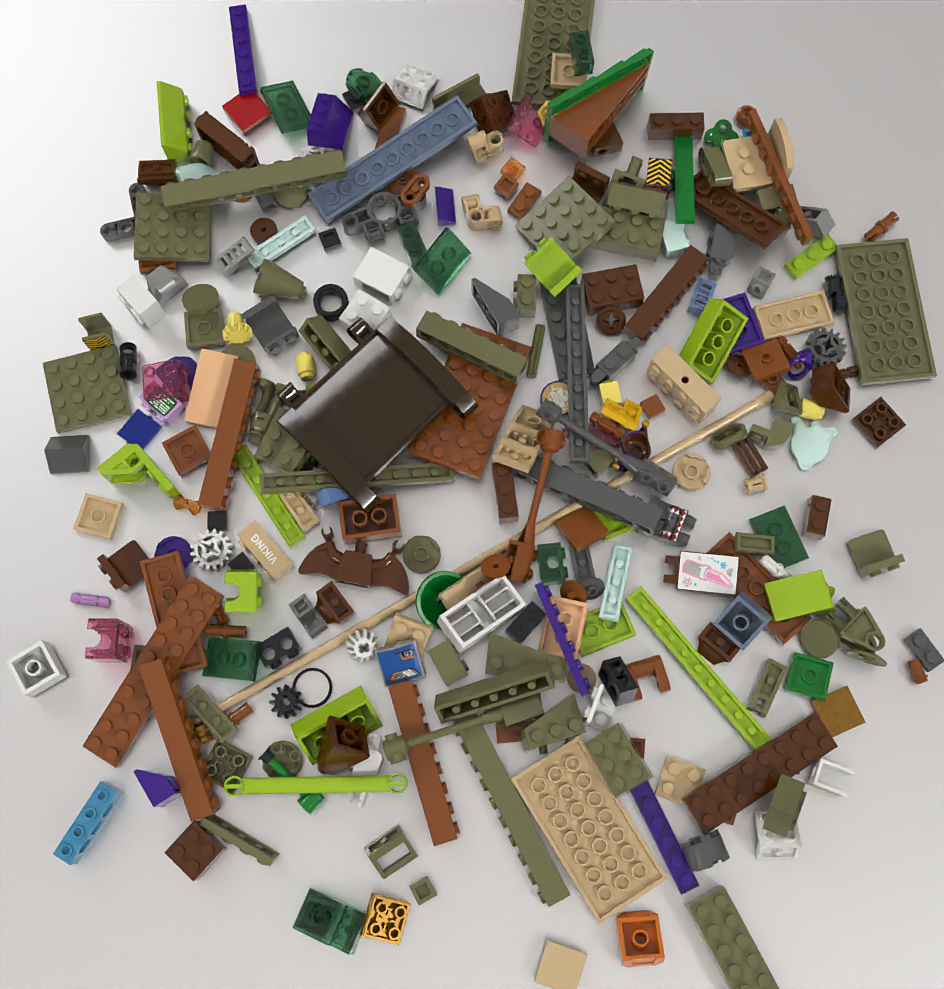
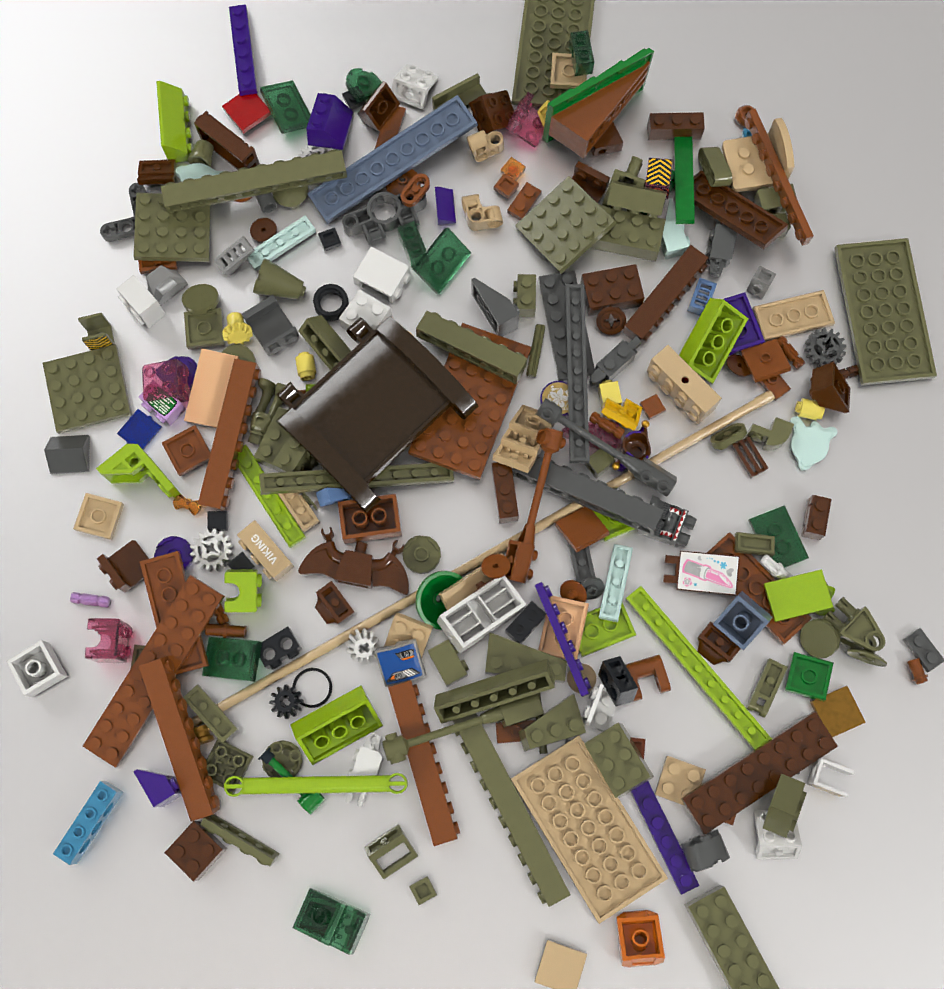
black connector [119,342,137,381] -> none
dark orange pin [228,702,253,725] -> none
dark grey slope [288,594,328,639] -> none
reddish brown slope [317,715,370,775] -> none
pearl gold tile [359,893,411,945] -> none
lime panel [523,237,582,297] -> none
clear green brick [536,542,568,586] -> none
tan tile [672,453,711,491] -> none
green plate [704,119,739,153] -> none
tan bush [743,474,768,495] -> none
olive slope [771,381,803,415] -> none
lime plate [784,234,837,280] -> none
dark purple piece [787,349,813,380] -> none
light grey slope [800,206,836,238] -> none
black connector [825,274,847,312] -> none
olive bracket [848,529,905,578] -> none
reddish brown tile [851,397,906,449] -> none
dark orange pin [864,211,899,242] -> none

